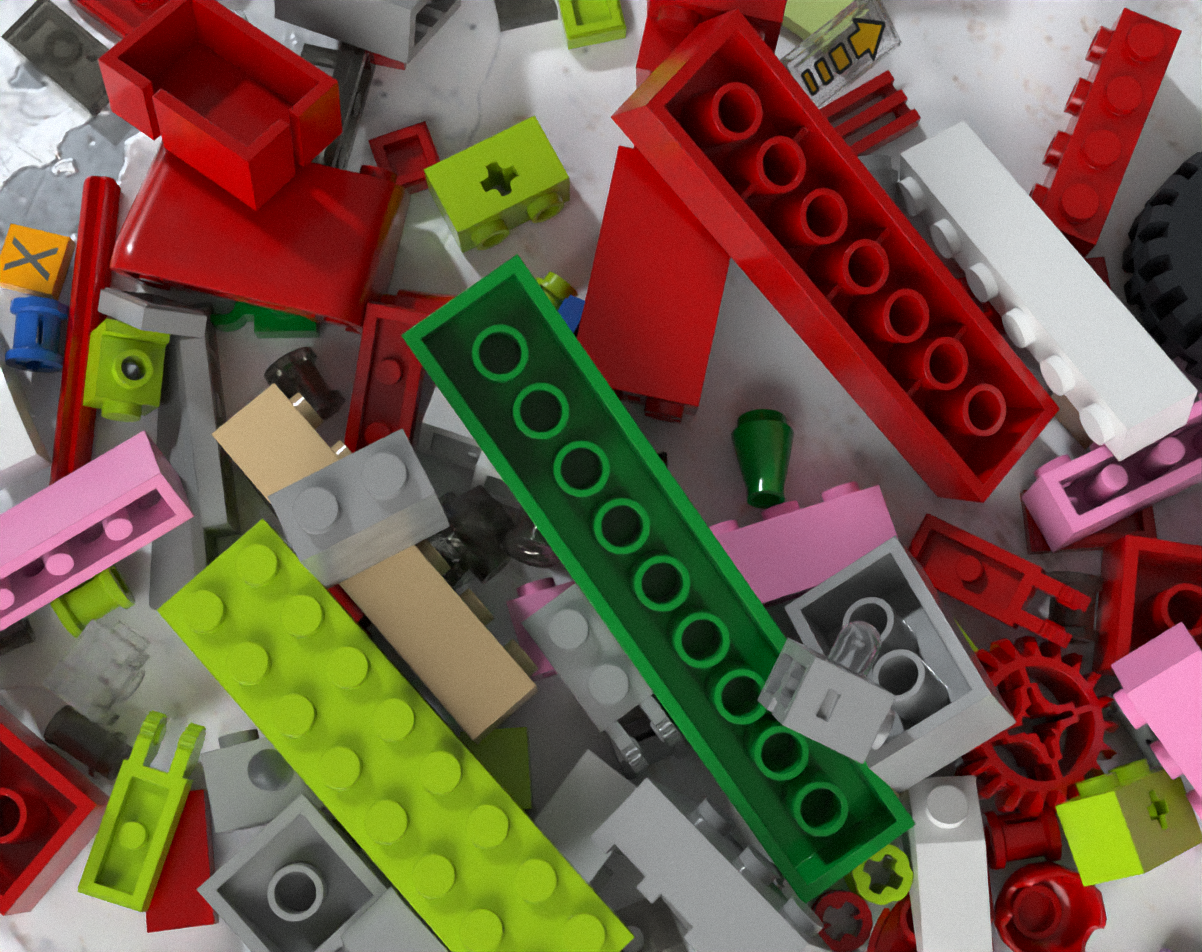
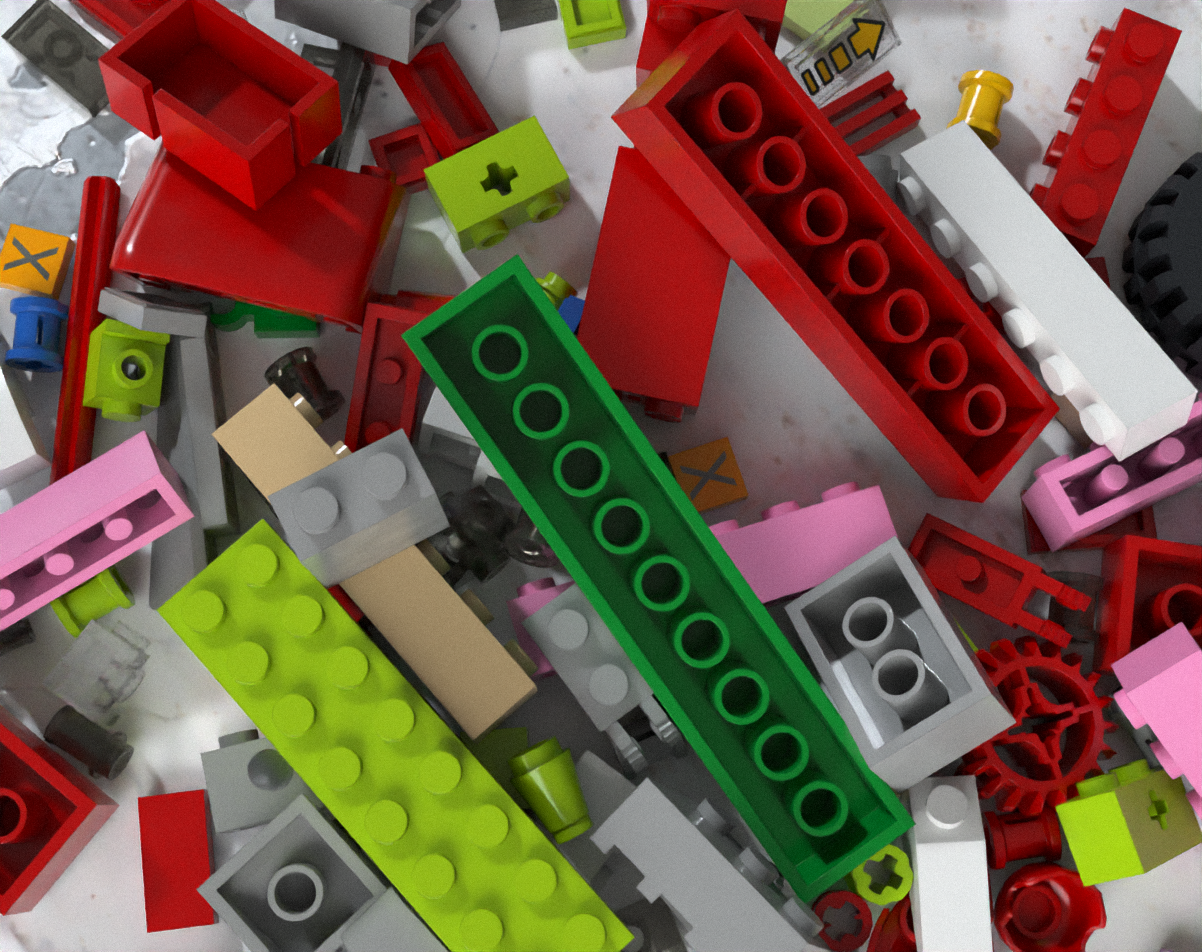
lime hinge [77,710,206,912] -> none
green cone [731,409,794,509] -> none
light grey piece [757,621,896,764] -> none
none -> red tile [388,41,500,159]
none -> lime cone [507,735,594,844]
none -> light orange tile [667,436,749,515]
none -> yellow bush [946,70,1014,150]

